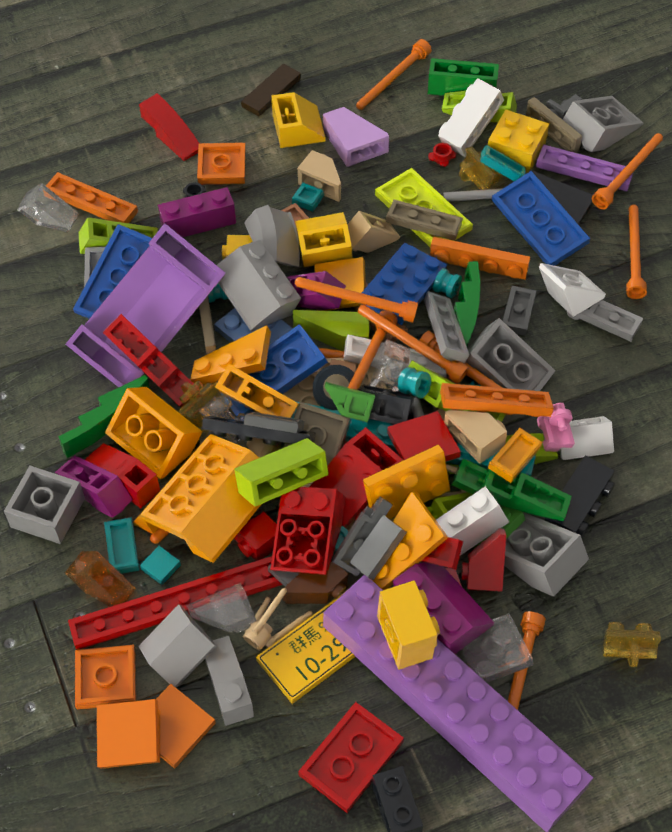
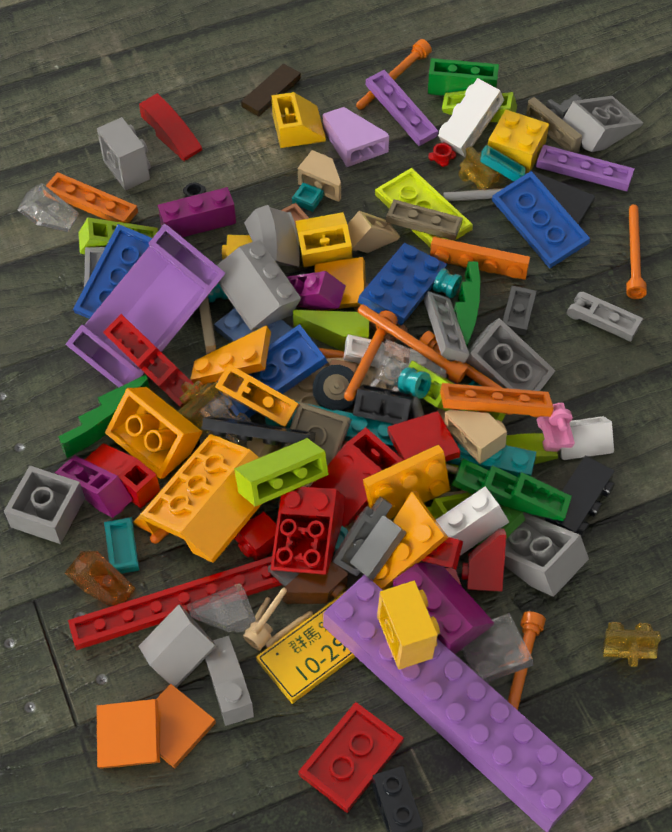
orange tile [75,645,137,710] -> none
teal tile [140,546,181,585] -> none
orange plate [197,143,246,185] -> none
dark grey tile [244,412,305,433] -> none
orange piece [295,277,418,323] -> none
bright green tile [325,382,375,423] -> none
light orange tile [488,428,543,483] -> none
white slope [539,263,606,317] -> none
orange piece [592,133,663,210] -> none
none -> light grey brick [97,117,151,191]
none -> medium lavender plate [365,70,438,146]

